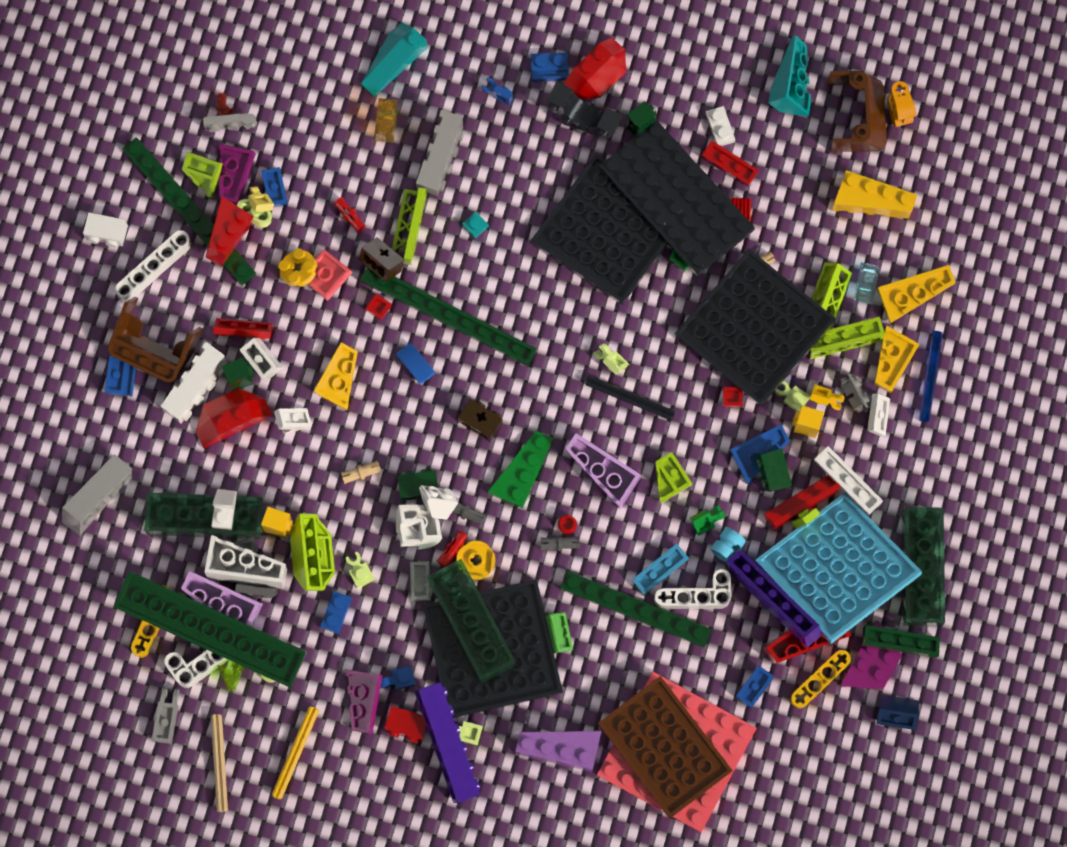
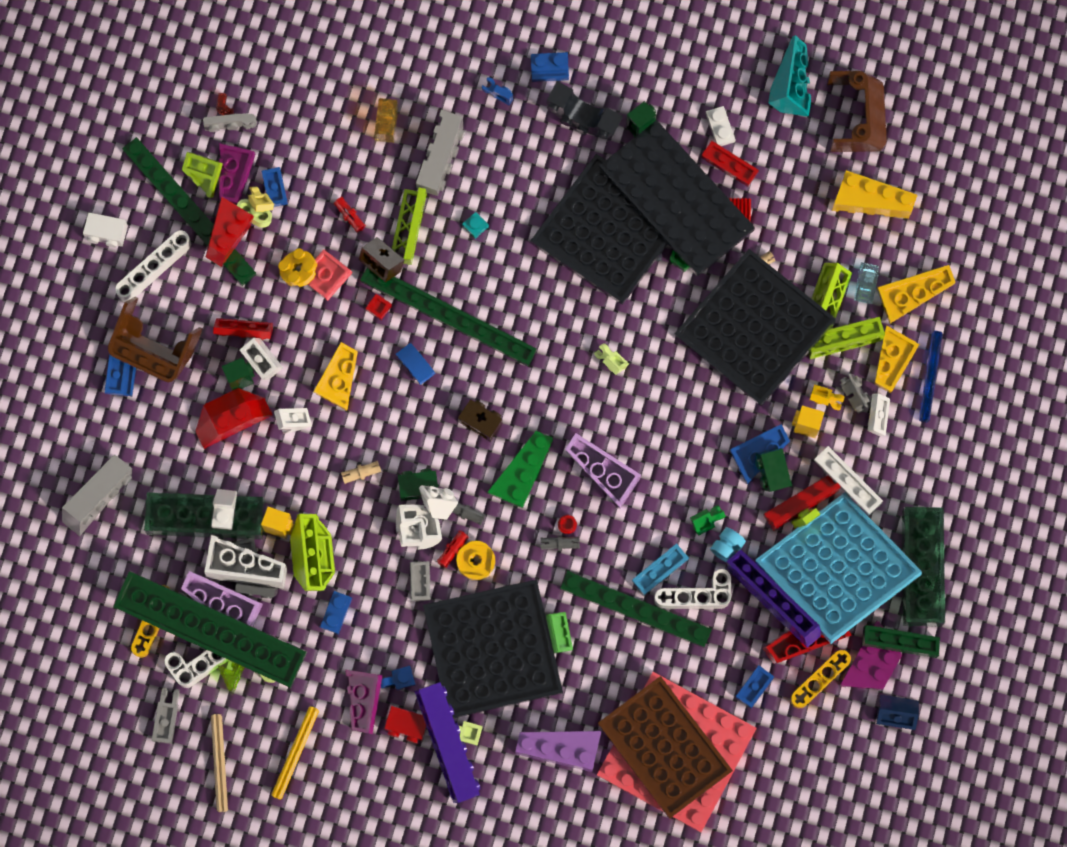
white wedge [161,342,228,424] -> none
yellowish green plate [346,552,375,589] -> none
teal wedge [361,22,427,97] -> none
clear green brick [427,559,516,684] -> none
red wedge [563,37,626,100] -> none
black axle [585,375,675,420] -> none
lime wing [655,452,693,504] -> none
red plate [723,387,743,407] -> none
yellowish green plate [775,381,810,411] -> none
light orange piece [887,81,916,127] -> none

